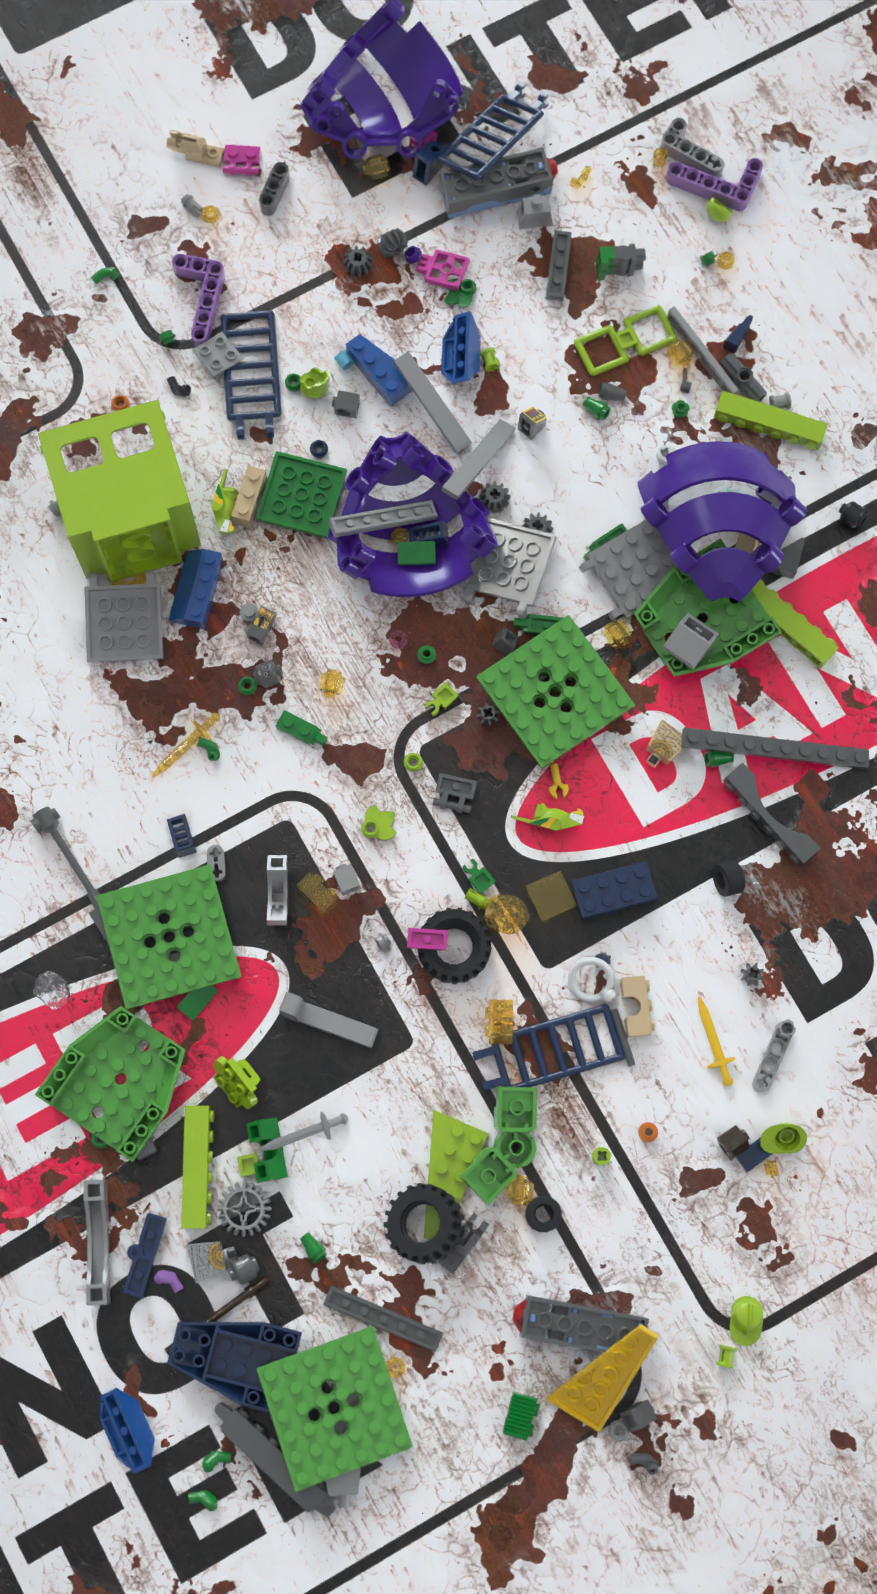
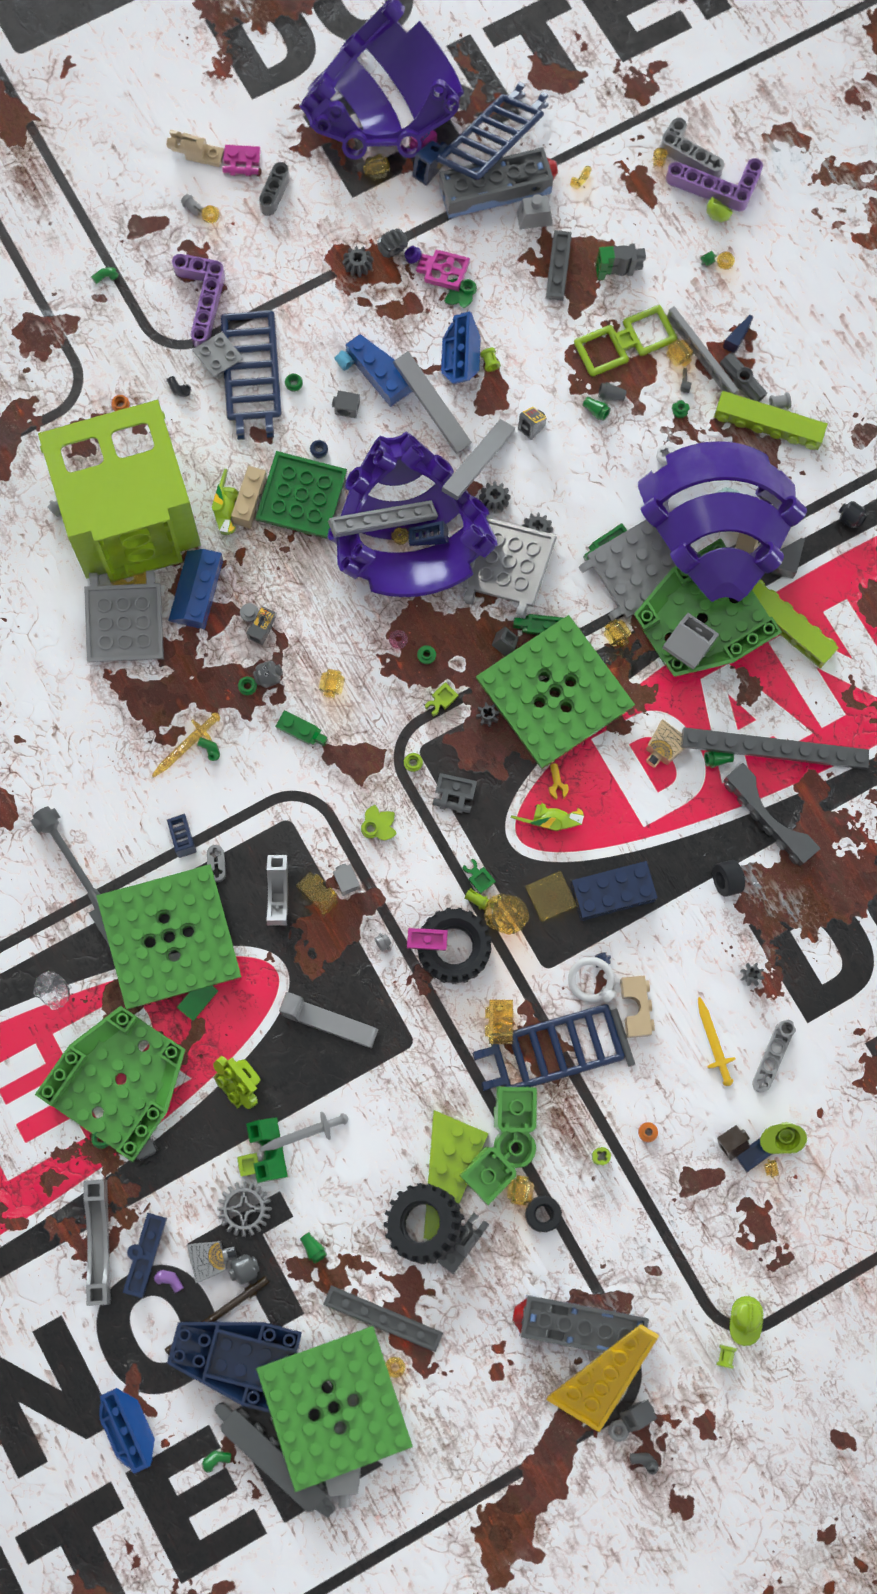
green plate [158,330,176,346] -> none
lime brick [181,1106,214,1229] -> none
green arm [188,1490,218,1512] -> none
lime hair [300,367,330,398] -> none
green slope [398,541,436,565] -> none
green brick [502,1391,540,1441] -> none

